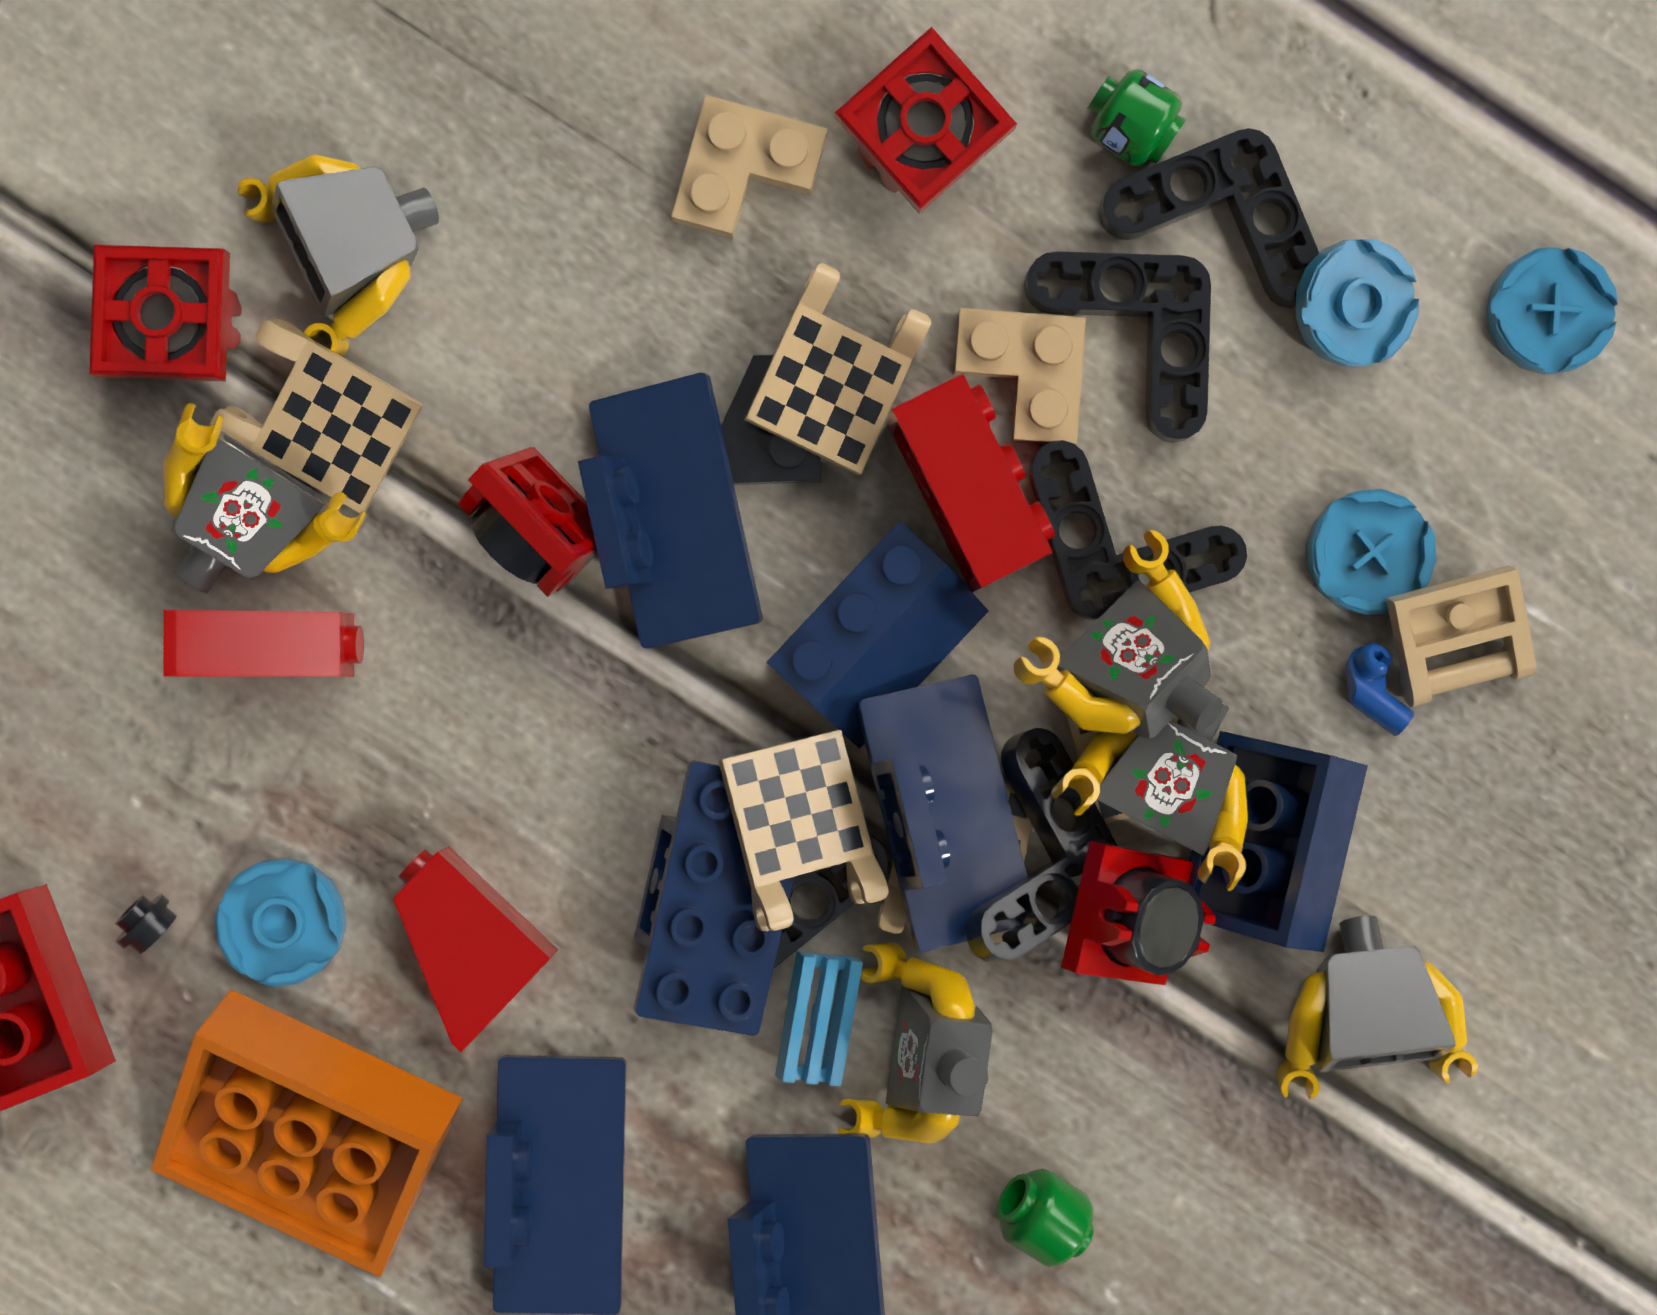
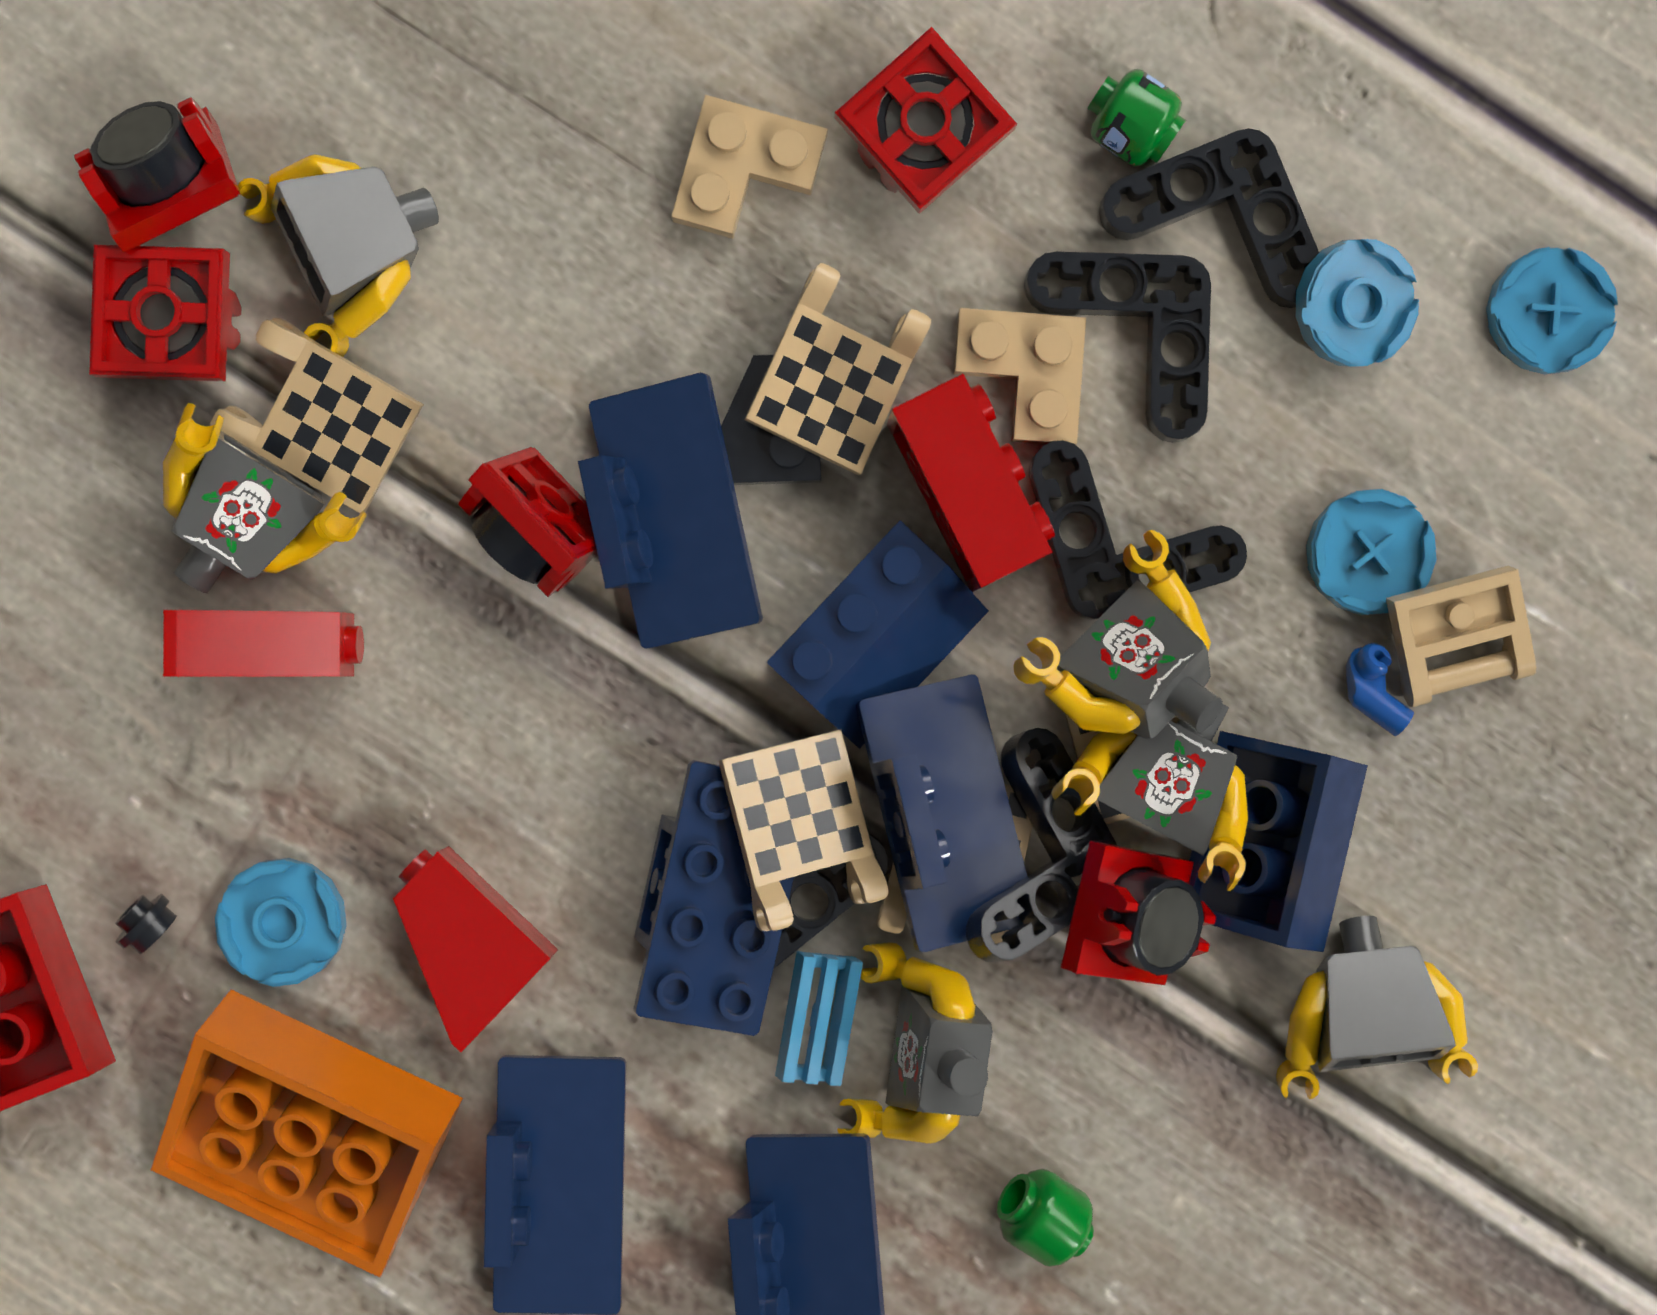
none -> piece [74,97,240,252]

